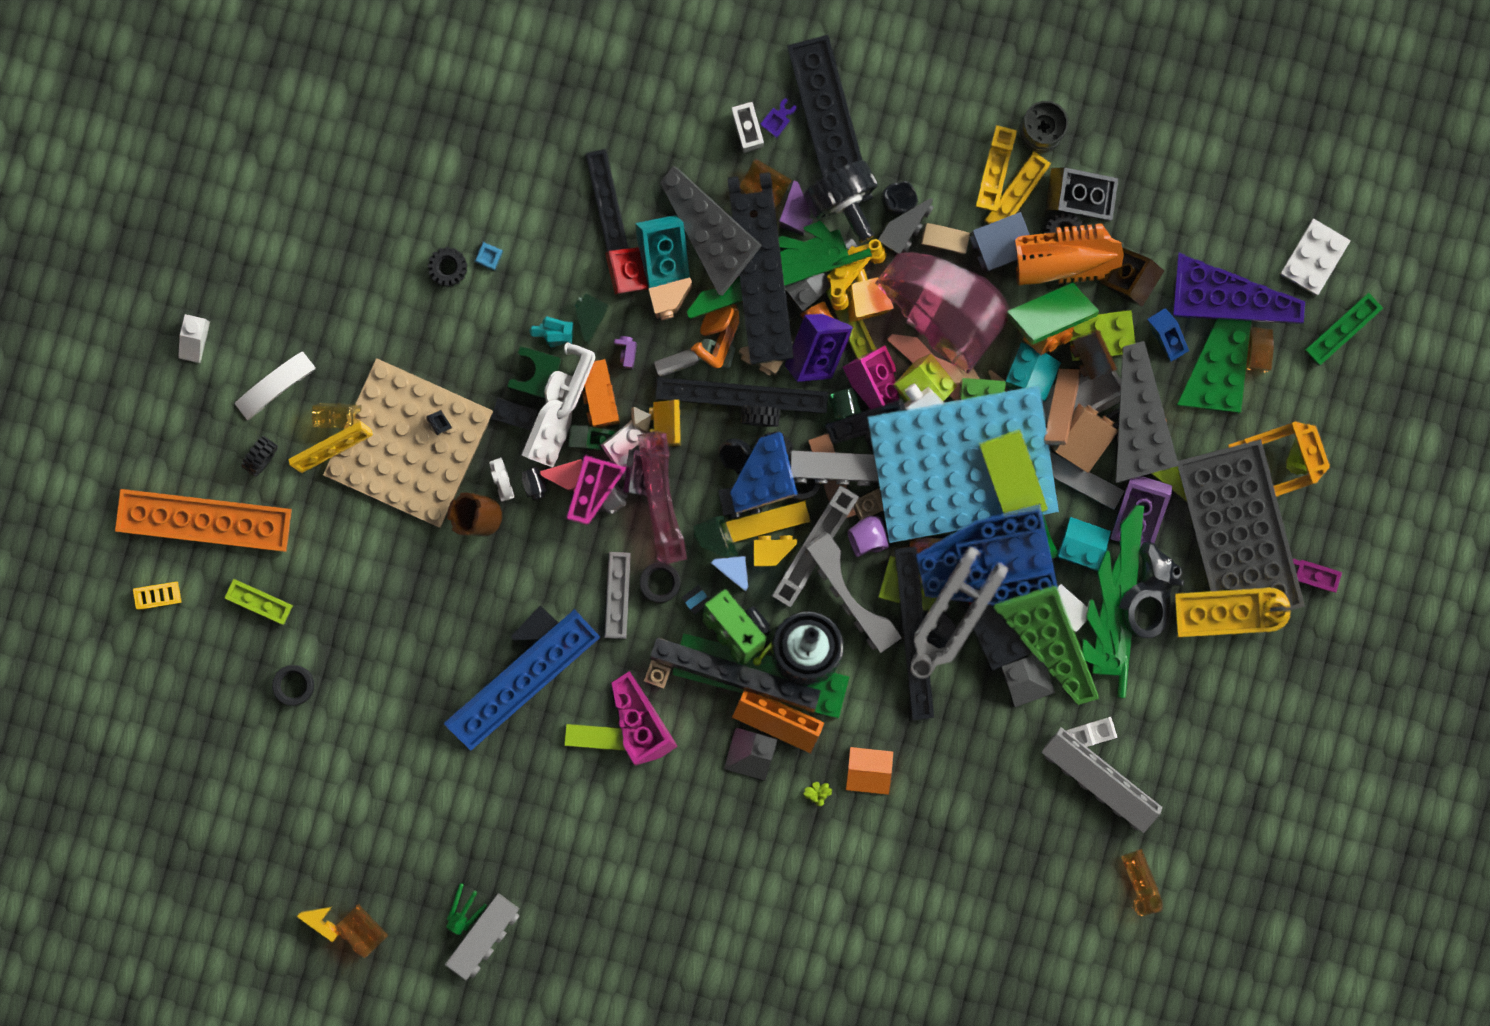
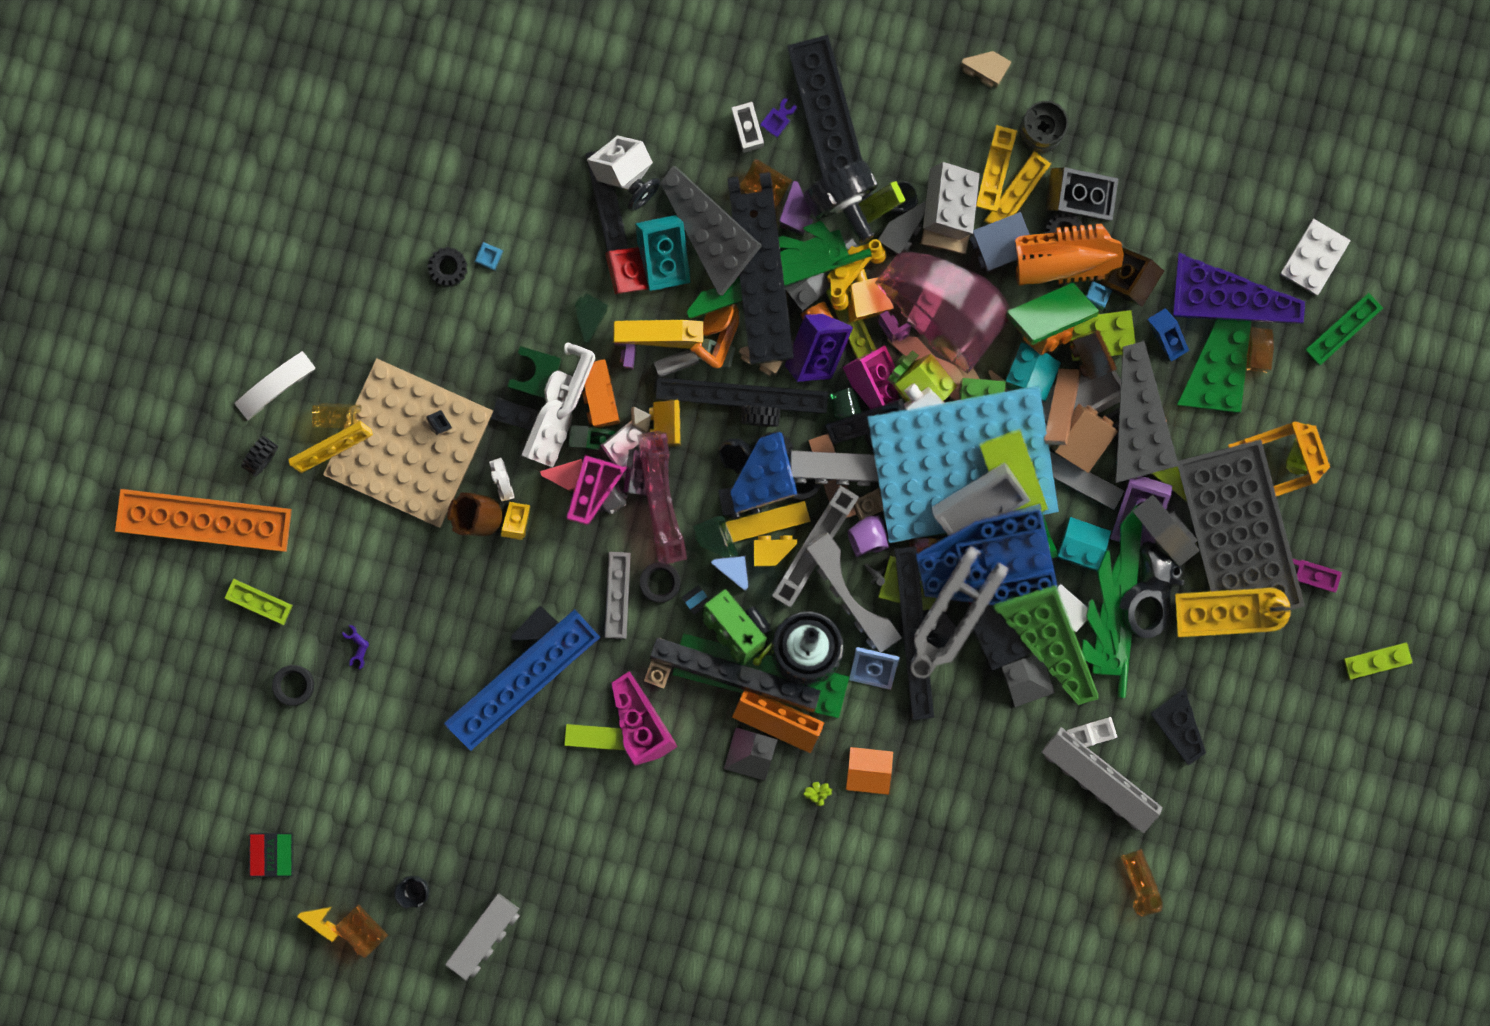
yellow slope [133,582,182,610] -> none
white slope [179,314,210,363] -> none
green plant [446,883,487,935] -> none
black brick [521,467,547,501] -> none
teal rock [529,316,573,347] -> none
light nougat slope [649,278,692,320] -> none
none -> tile [249,833,293,877]
none -> dark purple arm [342,625,369,669]
none -> black hair [394,875,430,909]
none -> yellow slope [501,502,530,540]
none -> white piece [587,136,660,211]
none -> yellow slope [613,320,703,349]
none -> light blue slope [849,648,899,690]
none -> lime plate [858,182,905,223]
none -> dark grey bar [864,563,886,585]
none -> medium lavender bracket [878,311,911,343]
none -> bright green plate [887,350,919,385]
none -> light grey brick [923,162,980,240]
none -> light grey slope [931,463,1030,536]
none -> tan slope [961,51,1011,87]
none -> dark azure tile [1086,281,1112,310]
none -> dark grey wedge [1133,495,1200,566]
none -> black wing [1150,688,1206,766]
none -> lime plate [1343,642,1413,680]

